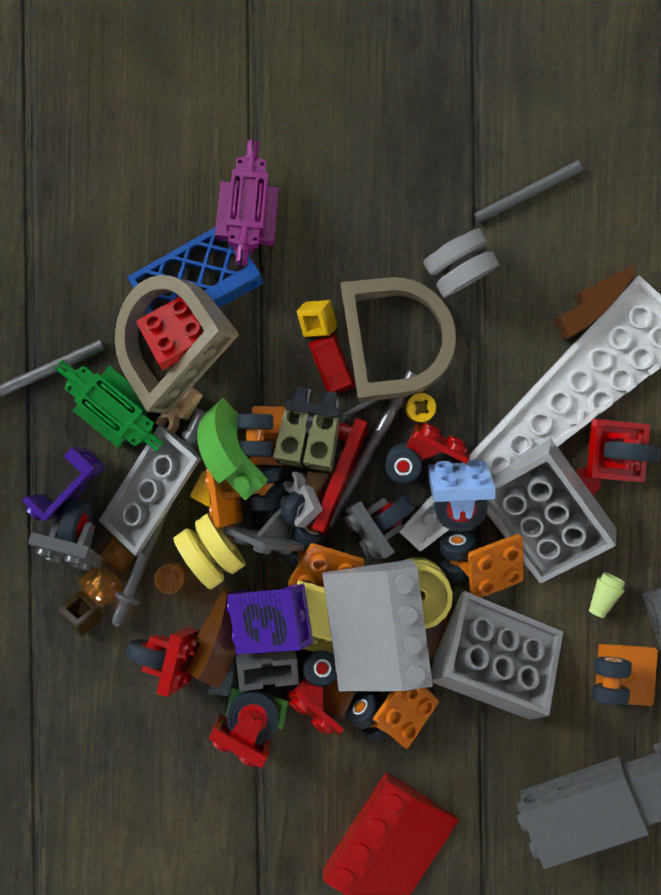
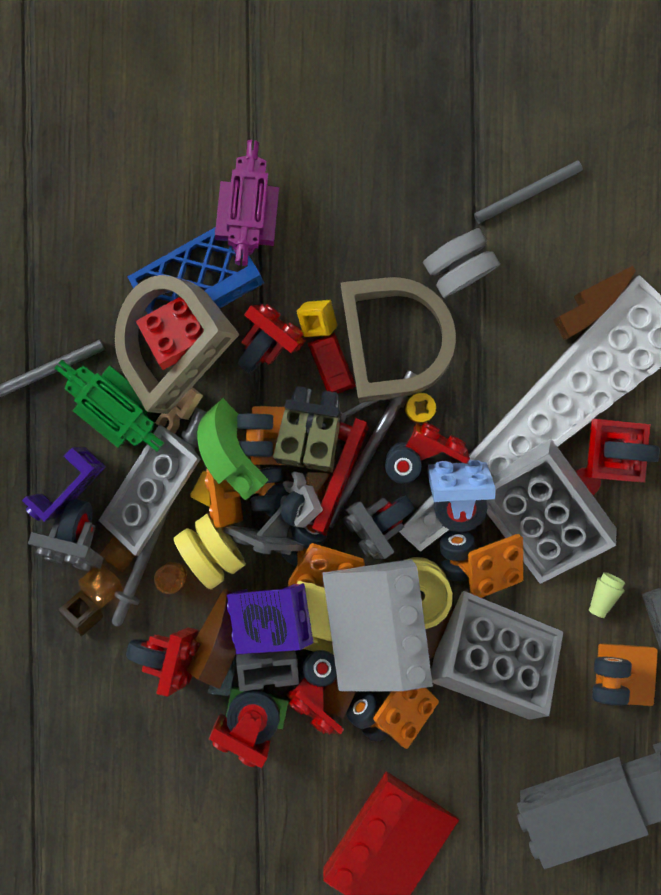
none -> red plate [238,304,306,374]

